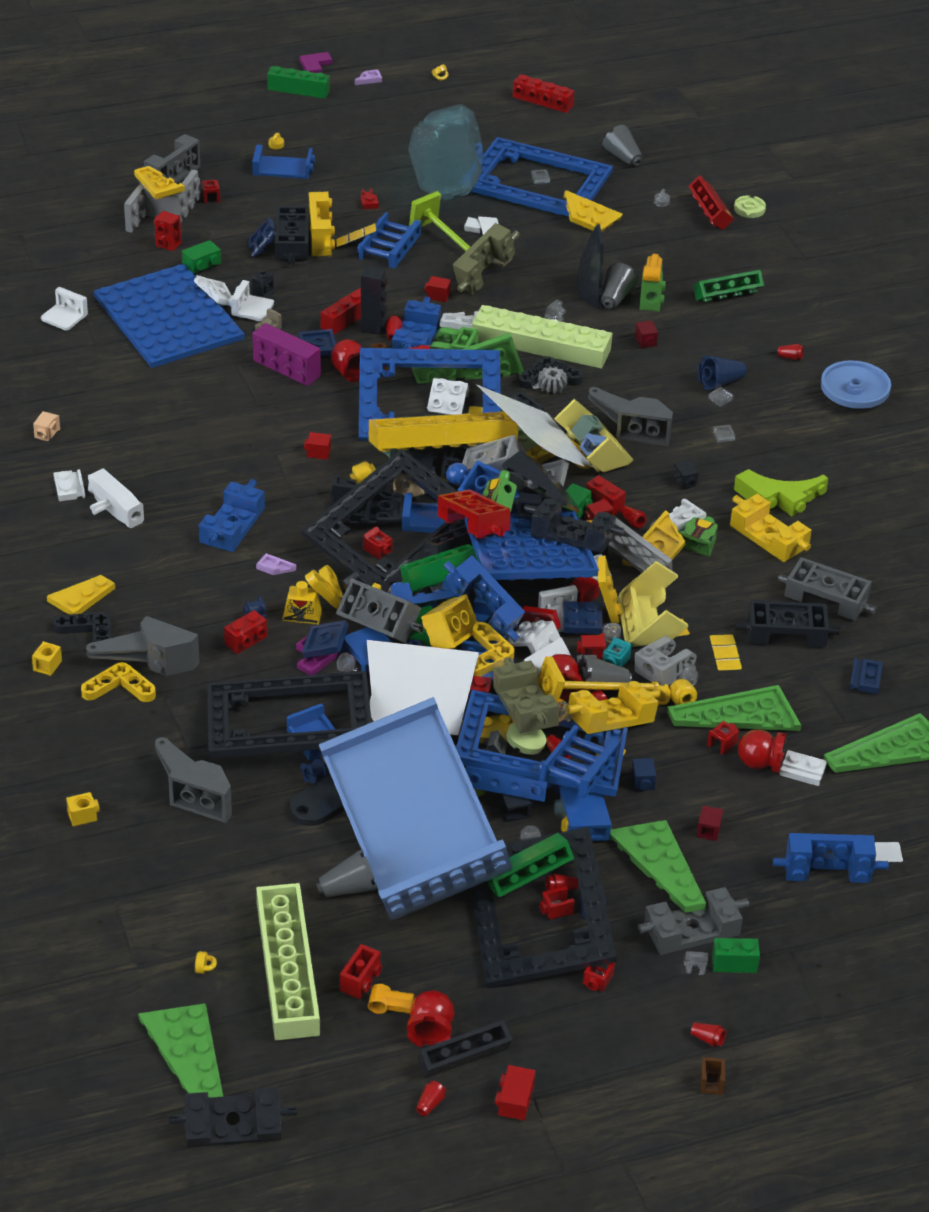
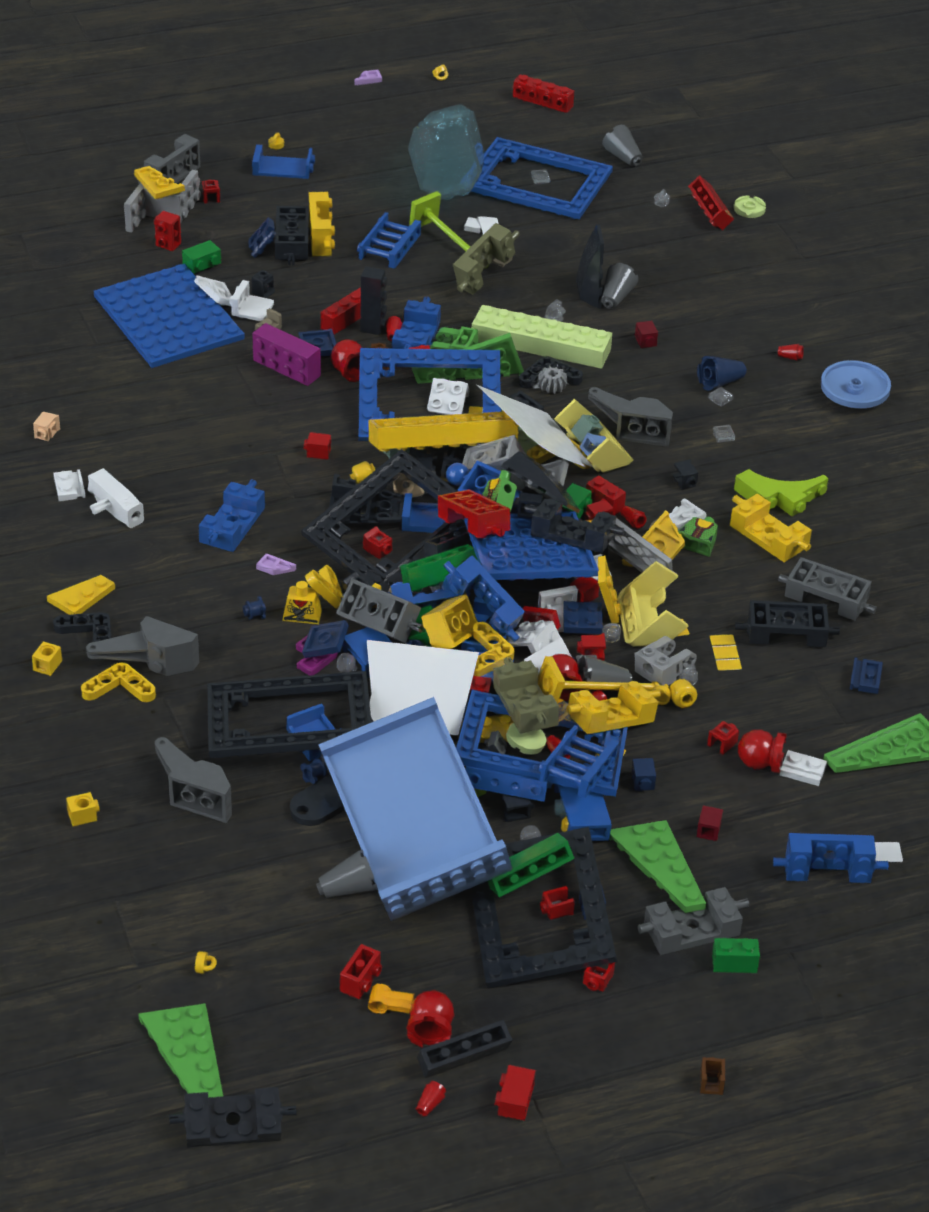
white bracket [41,287,88,330] -> none
red brick [224,610,267,654] -> none
yellowish green brick [256,883,320,1040] -> none
green brick [267,66,330,99] -> none
magenta tile [299,52,332,73] -> none
yellow sticker [336,223,376,247] -> none
red plate [361,188,379,210] -> none
red brick [425,276,451,303] -> none
white wing [440,311,478,330] -> none
red cone [545,873,578,891] -> none
yellow wing [564,191,623,232] -> none
teal window [603,637,631,667] -> none
bright green brick [640,265,666,311] -> none
light orange piece [643,254,662,282] -> none
bright green wing [667,685,801,731] -> none
clear tile [684,951,708,975] -> none
red cone [691,1022,726,1047] -> none
green brick [693,270,764,303] -> none

